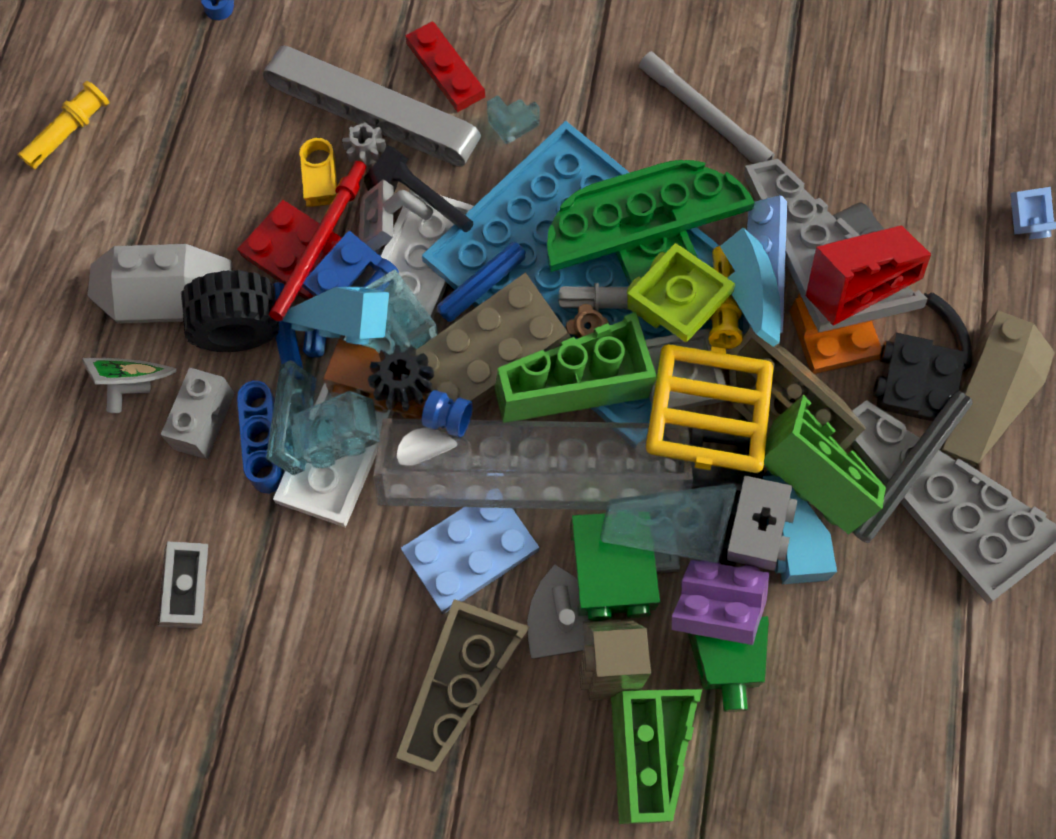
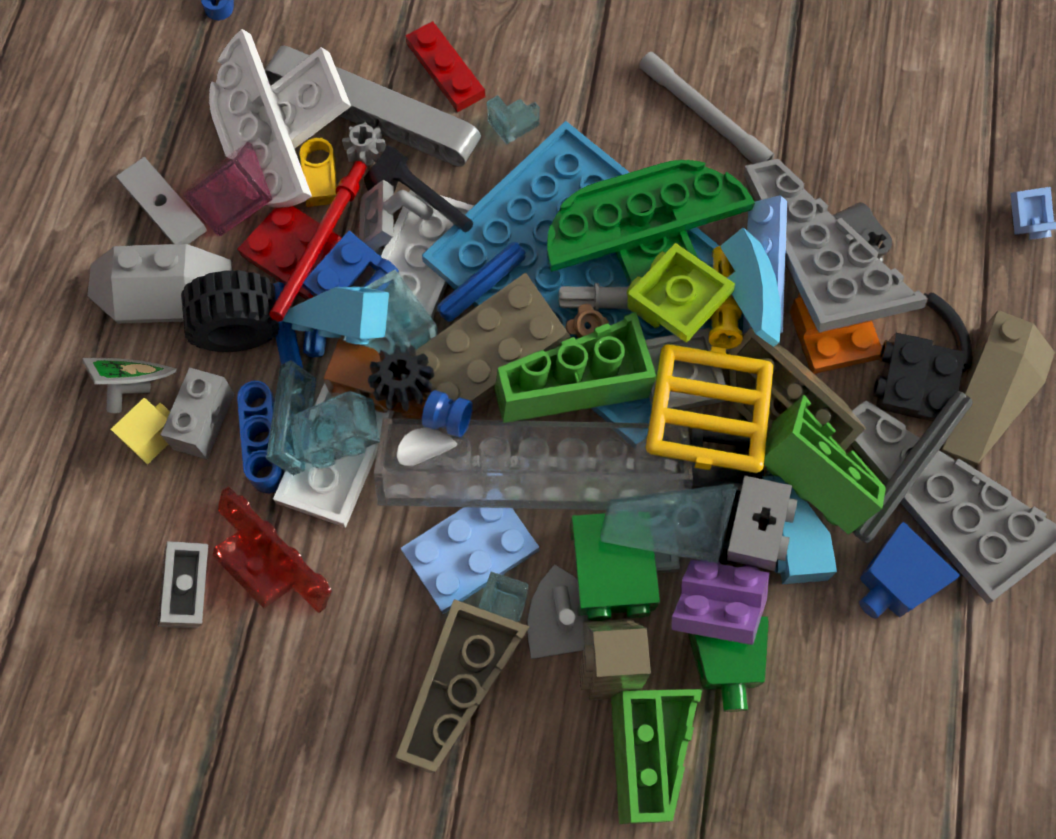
yellow pin [17,81,110,170] -> none
red wedge [805,225,931,326] -> none
none -> light yellow brick [111,398,170,465]
none -> light grey tile [116,157,207,244]
none -> clear pink slope [183,142,273,236]
none -> white plate [209,29,351,208]
none -> clear red bracket [212,487,332,613]
none -> clear light blue panel [478,572,529,623]
none -> blue torso [859,522,960,619]

